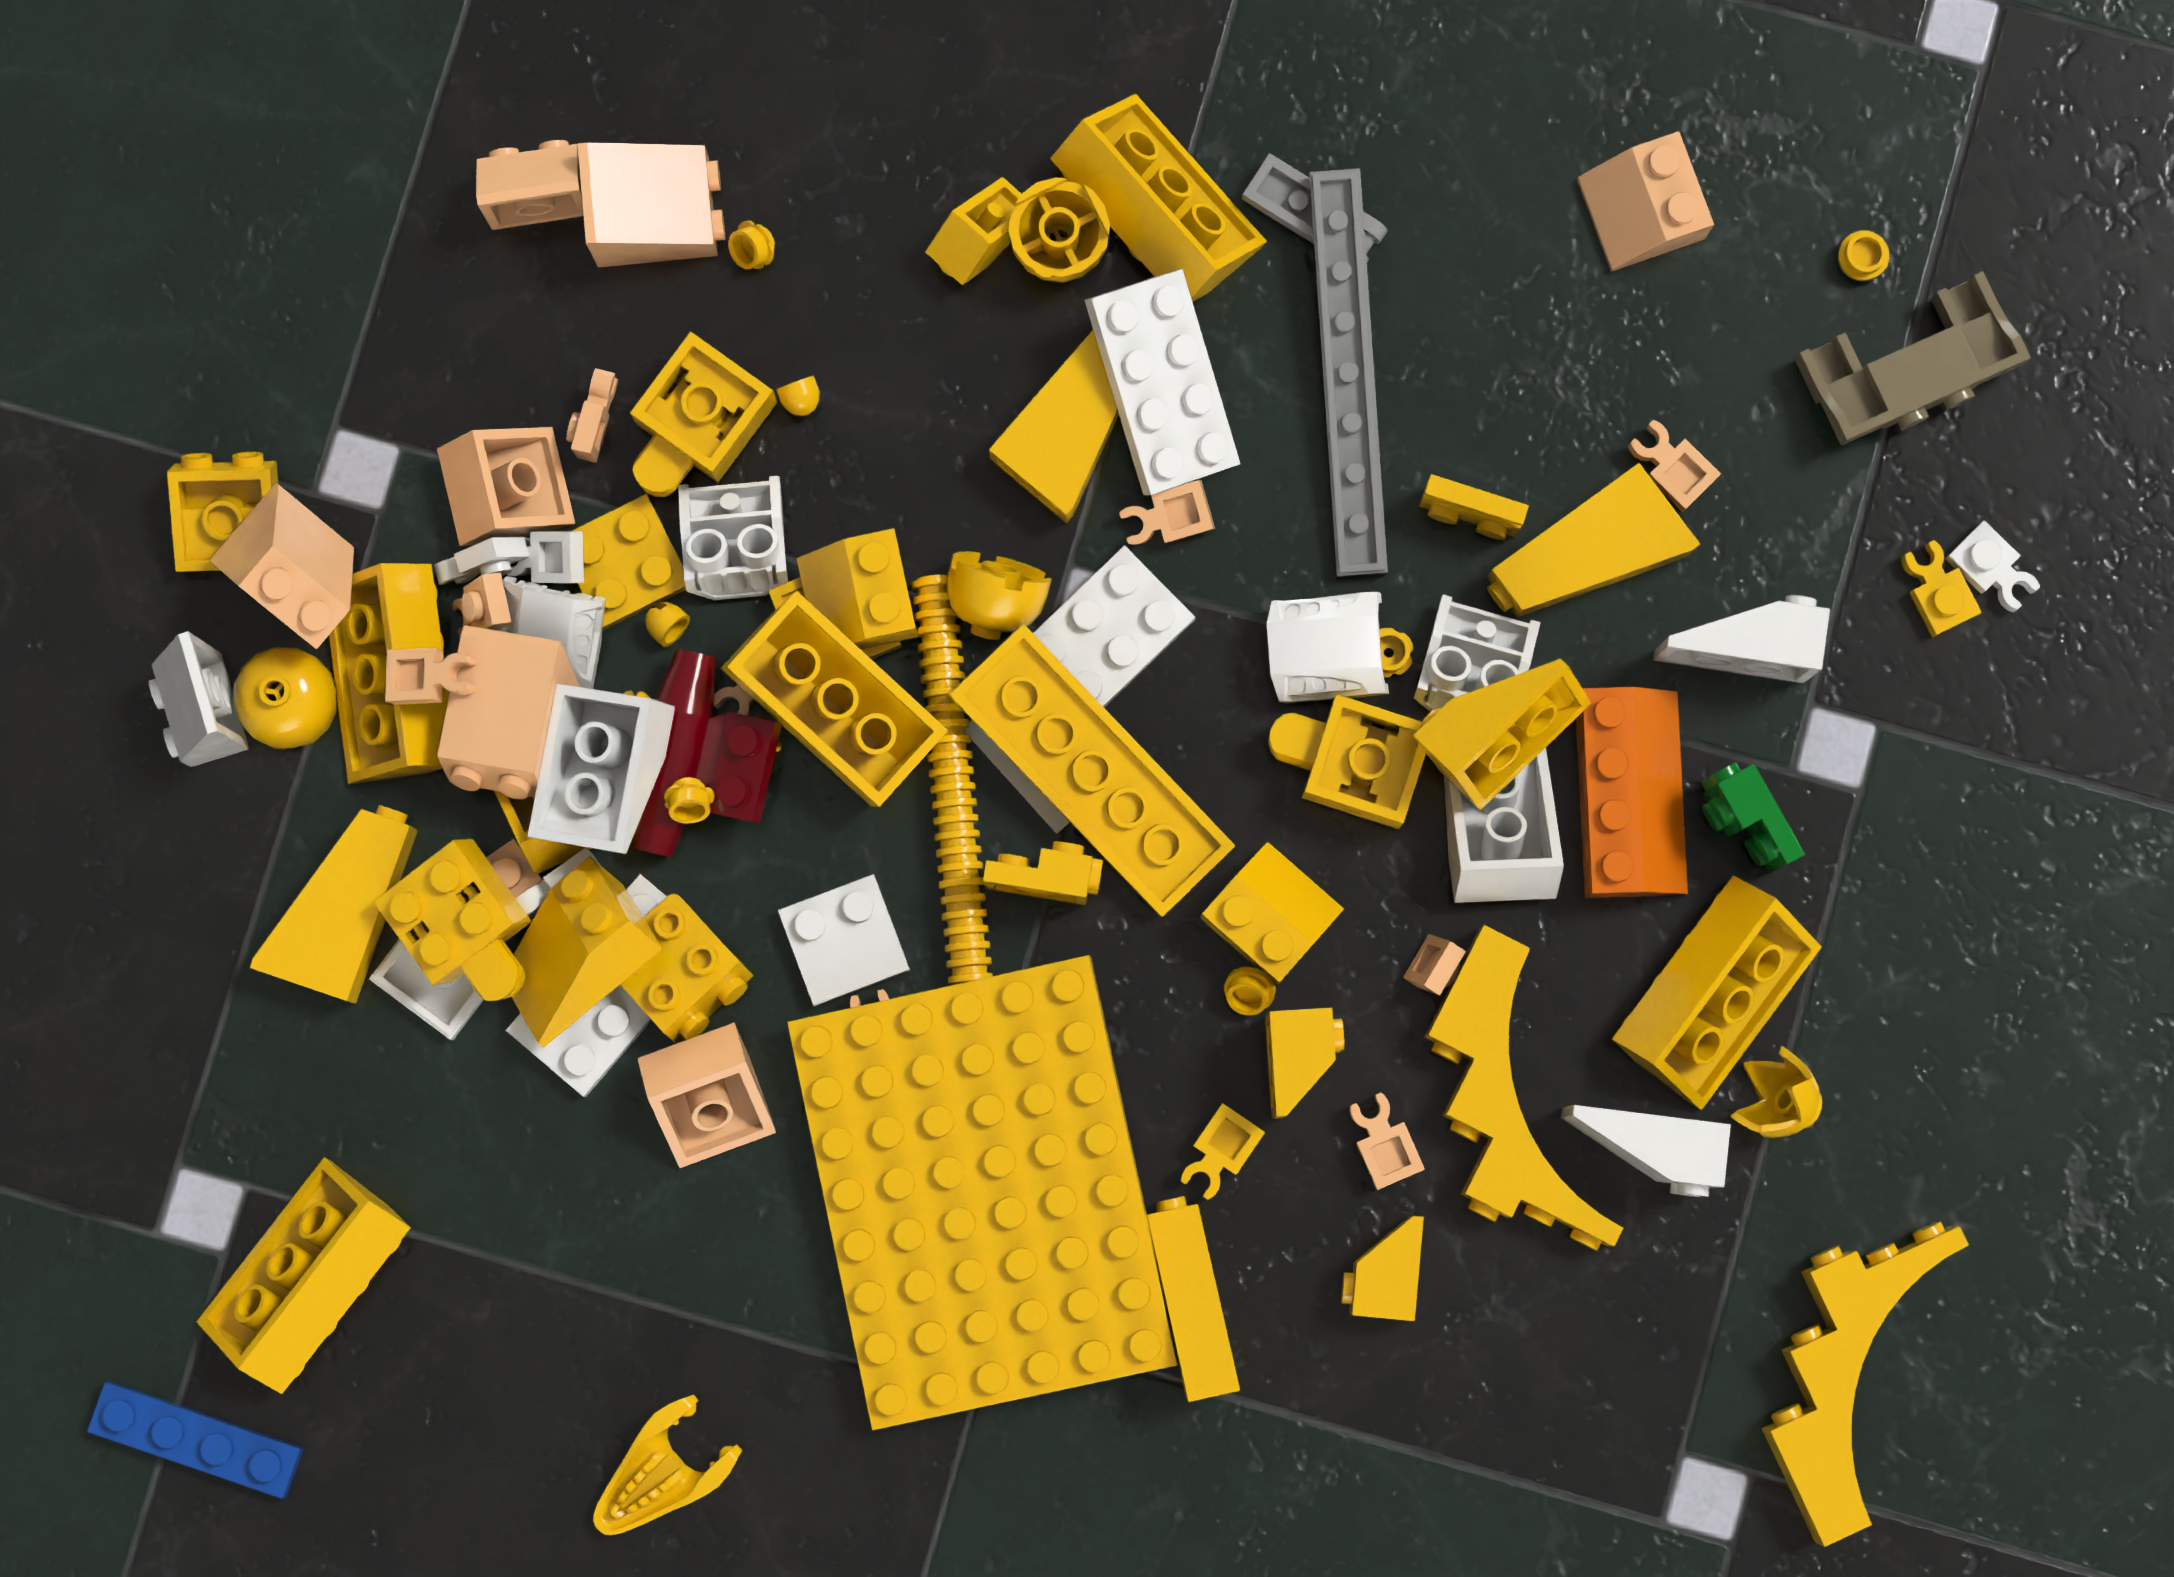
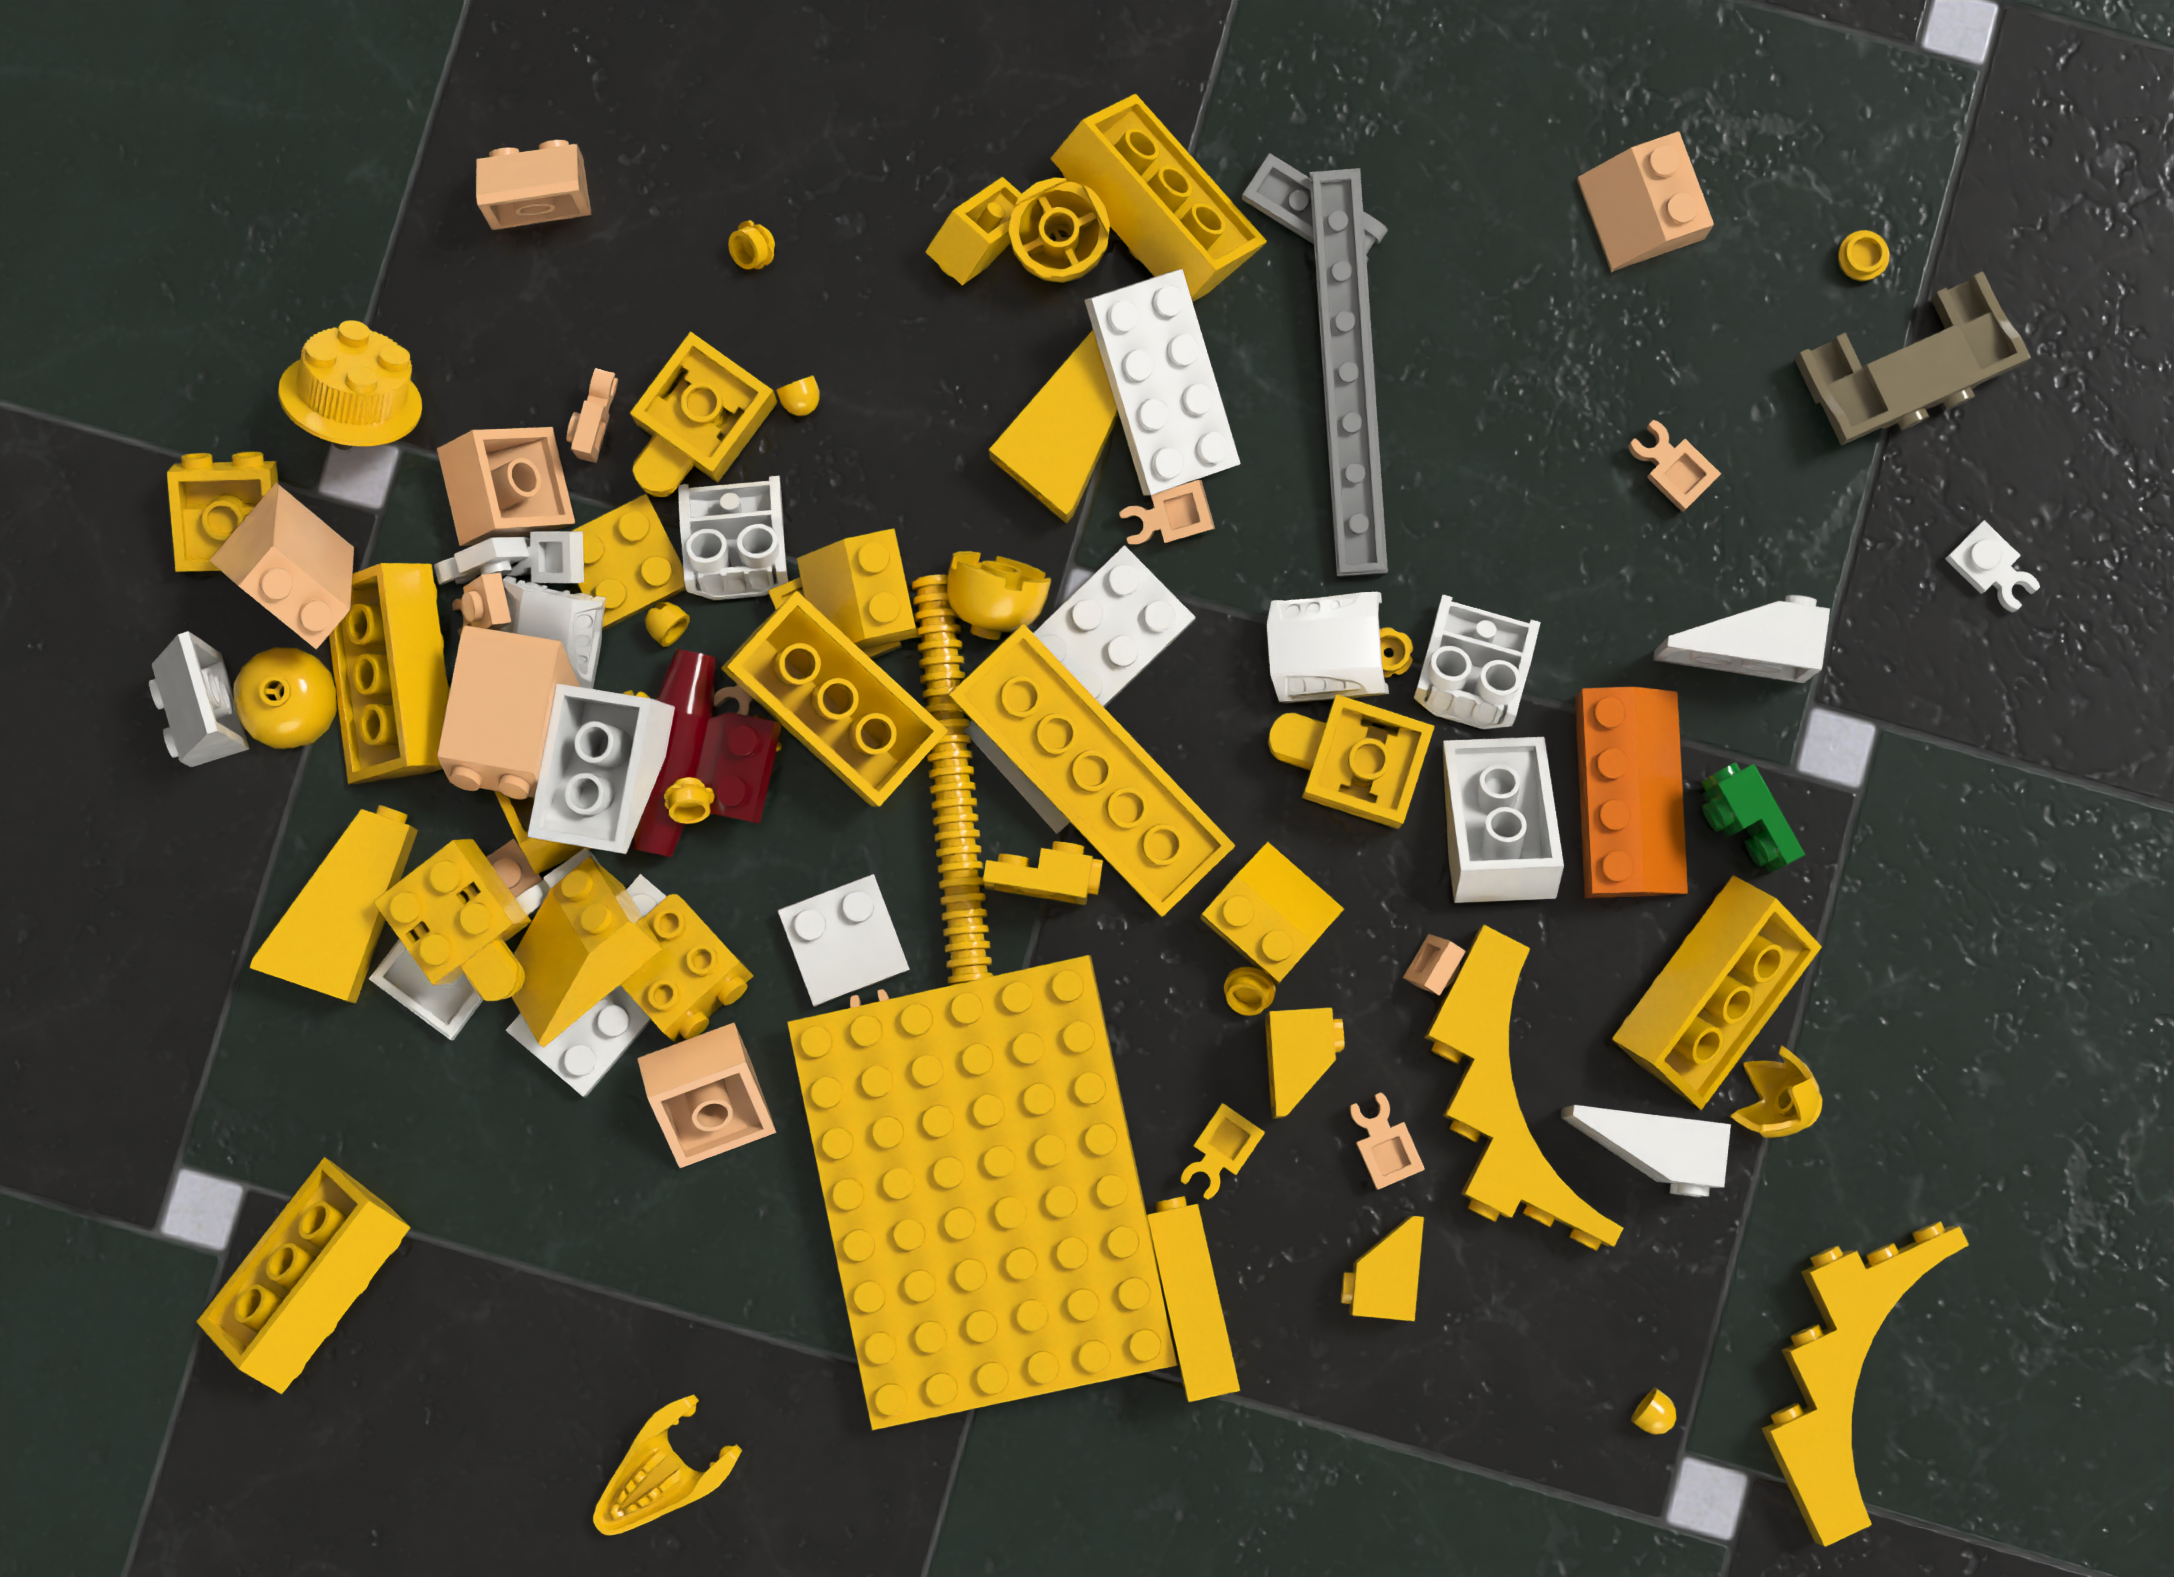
blue plate [87,1381,304,1499] -> none
light nougat plate [385,648,476,704] -> none
light nougat slope [577,143,725,267] -> none
yellow slope [1413,659,1591,811] -> none
yellow plate [1419,474,1529,540] -> none
yellow slope [1487,463,1700,618] -> none
yellow plate [1901,540,1982,638] -> none
none -> yellow piece [278,320,422,450]
none -> yellow hinge [1631,1388,1676,1434]

